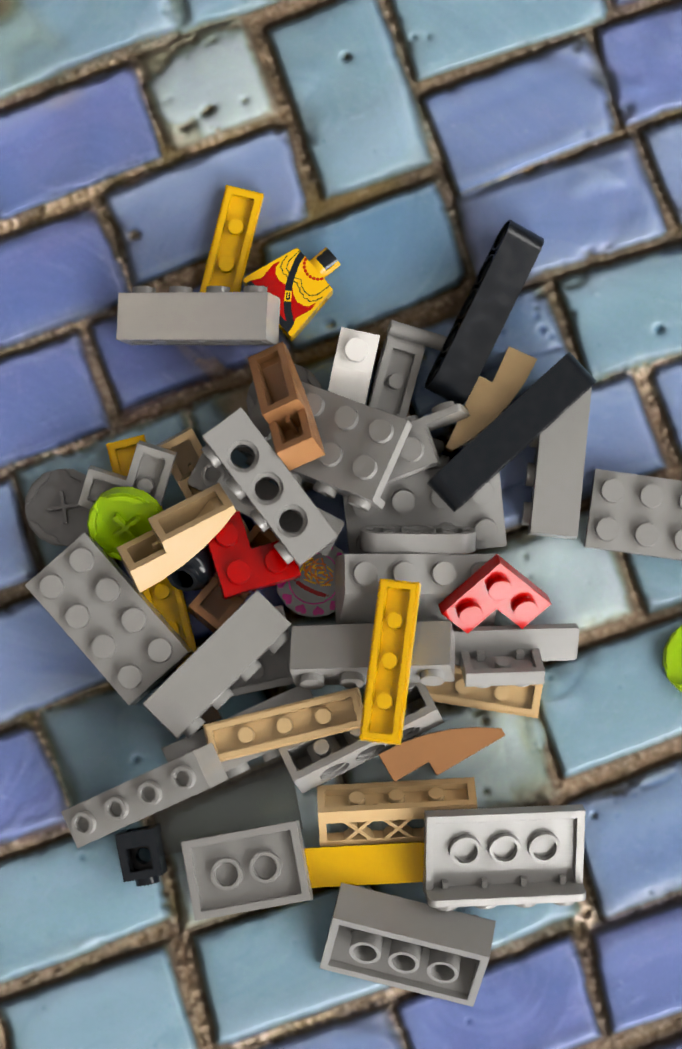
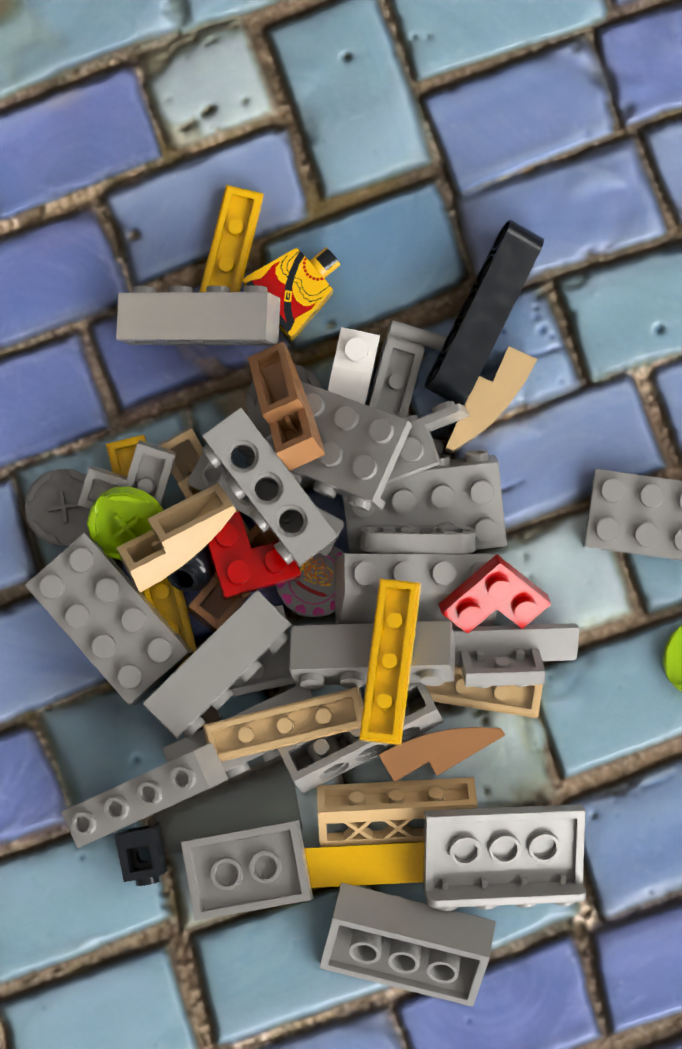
black beam [427,352,597,512] -> none
light grey brick [521,387,592,540] -> none

